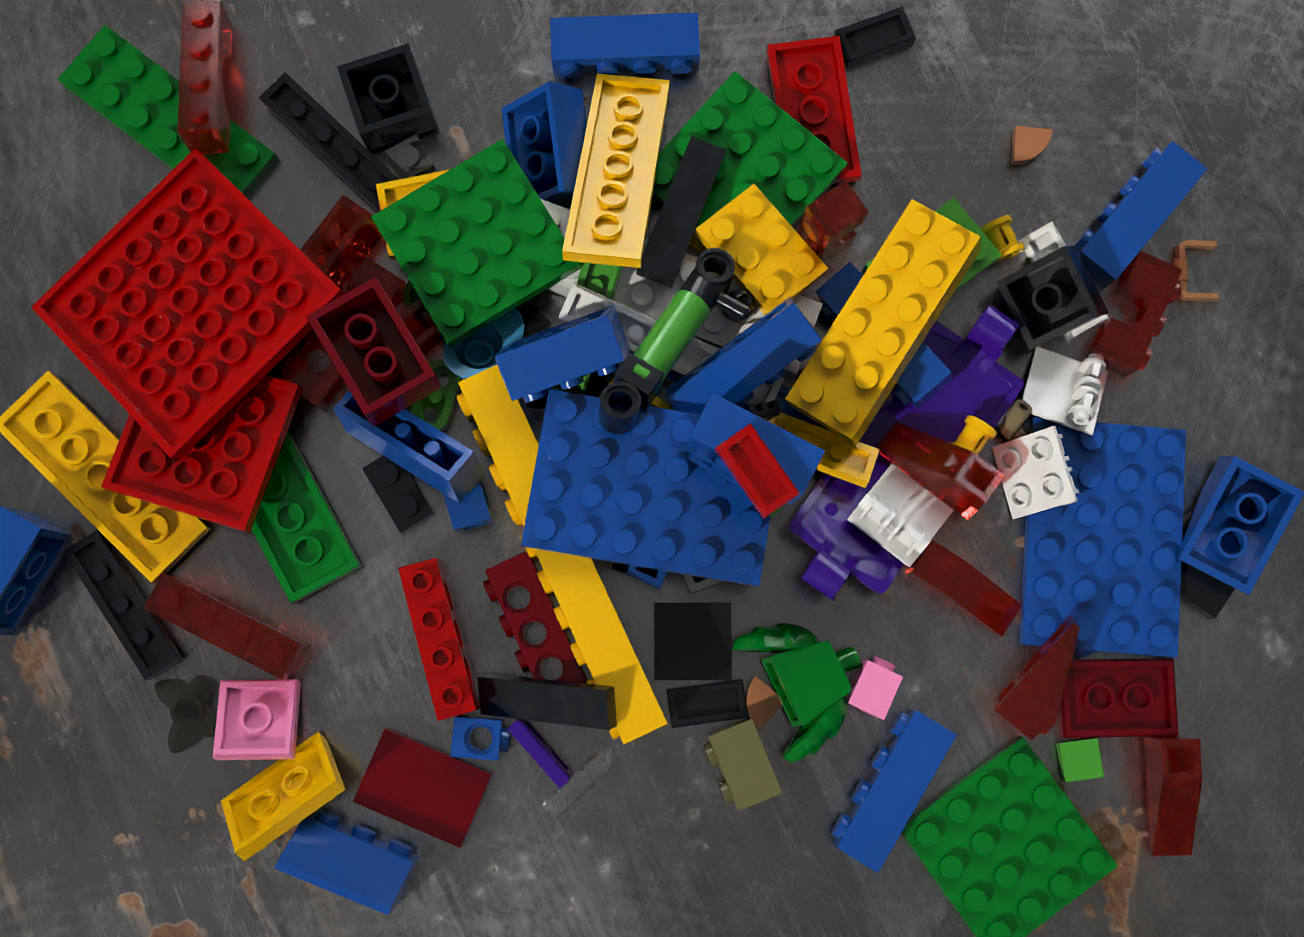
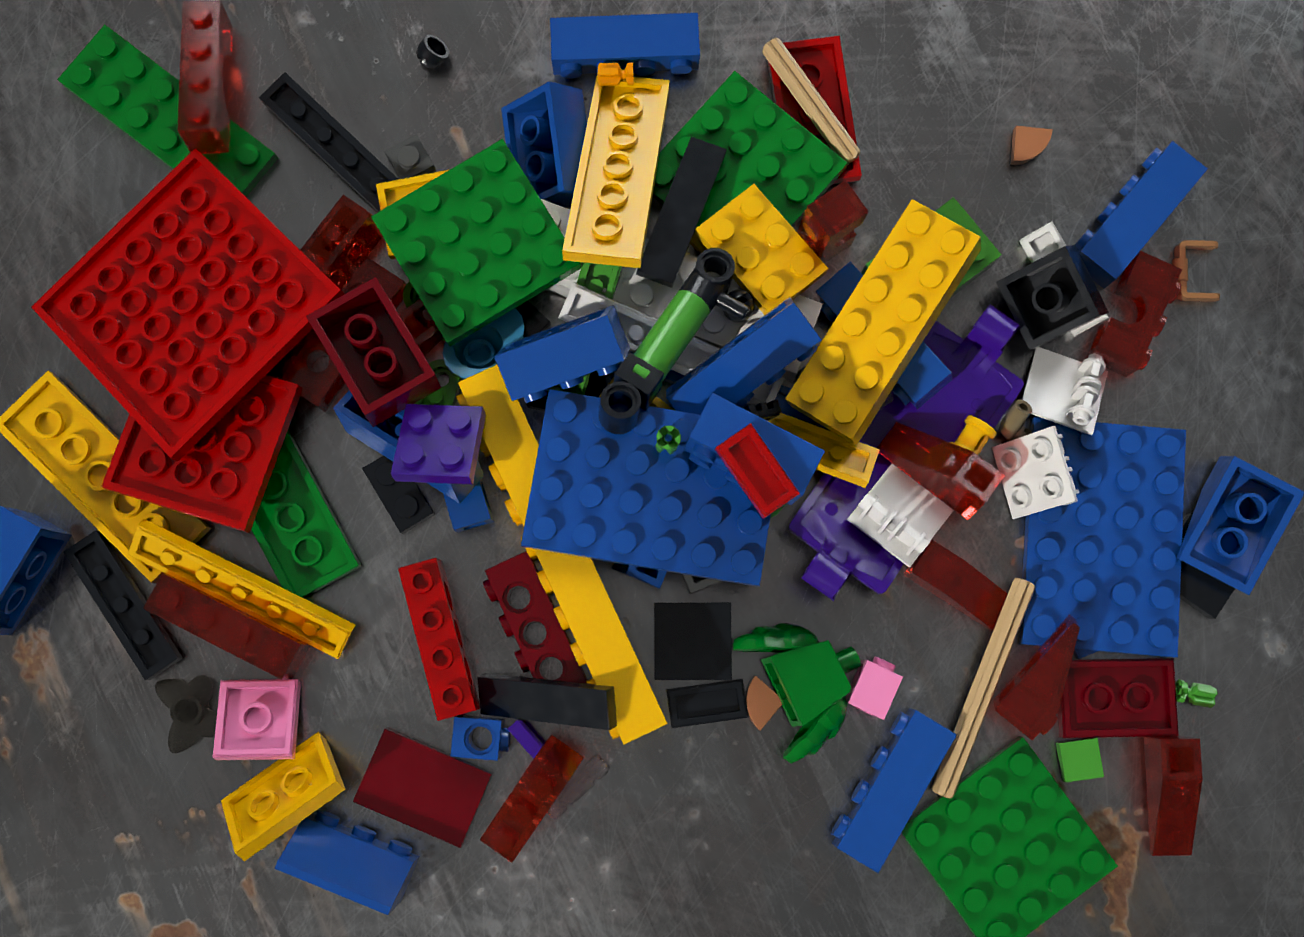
black brick [337,43,438,150] -> none
olive brick [703,717,782,811] -> none
black tile [834,6,916,68] -> none
yellow bush [980,215,1026,264] -> none
none -> yellow tile [128,519,356,659]
none -> dark purple plate [391,404,486,485]
none -> black hinge [416,34,449,69]
none -> clear red arch [480,734,584,863]
none -> light orange piece [598,63,634,86]
none -> bright green piece [655,426,681,455]
none -> tan axle [762,38,860,164]
none -> tan axle [932,578,1035,799]
none -> bright green piece [1175,679,1218,708]

